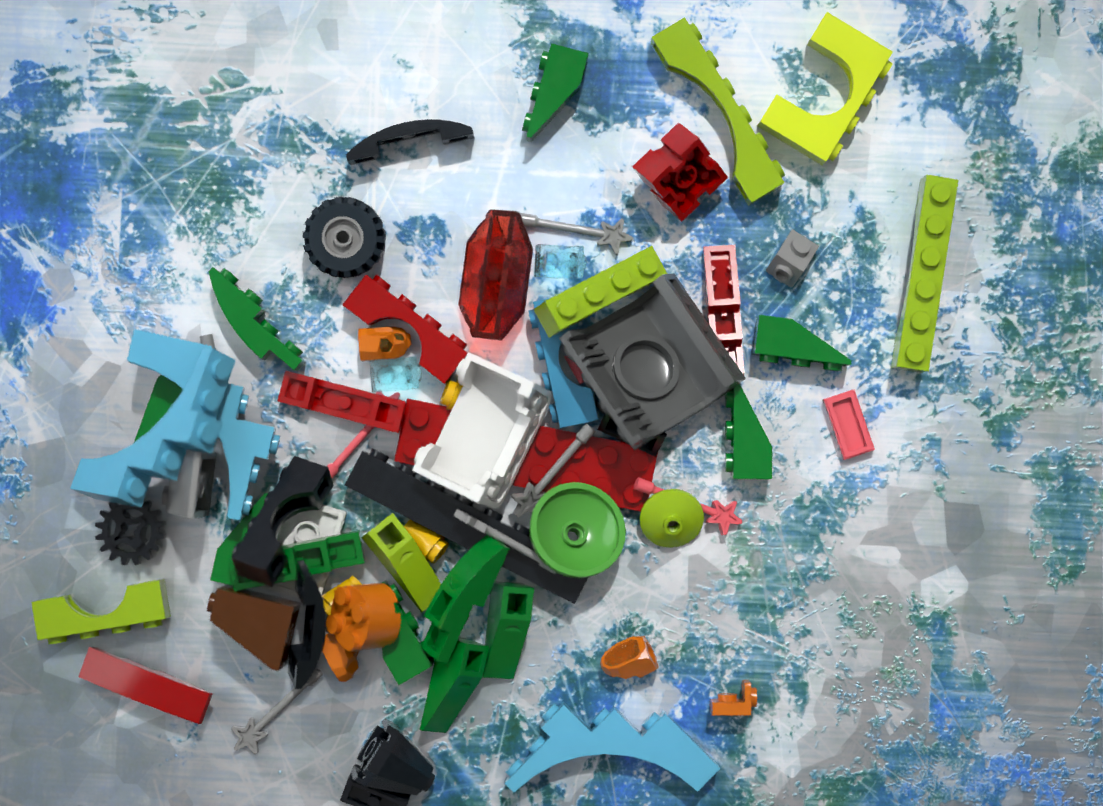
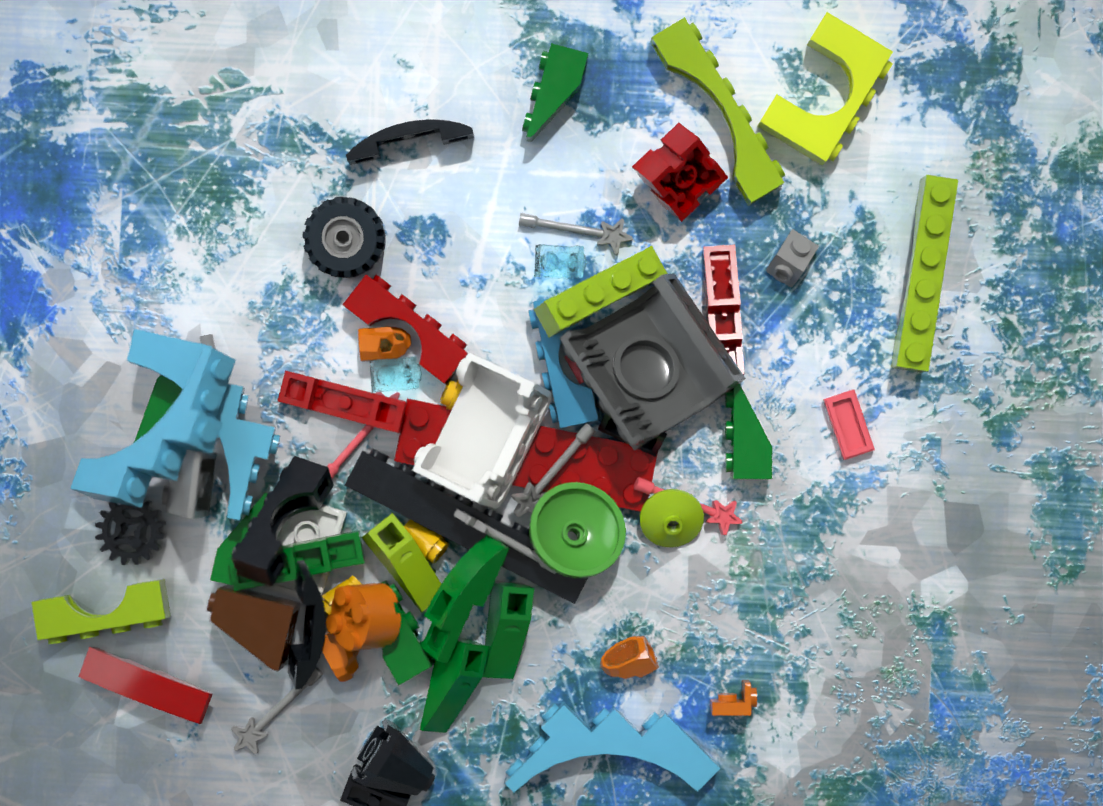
green slope [209,267,306,371] -> none
clear red wedge [458,209,533,341] -> none
green slope [752,315,852,371] -> none

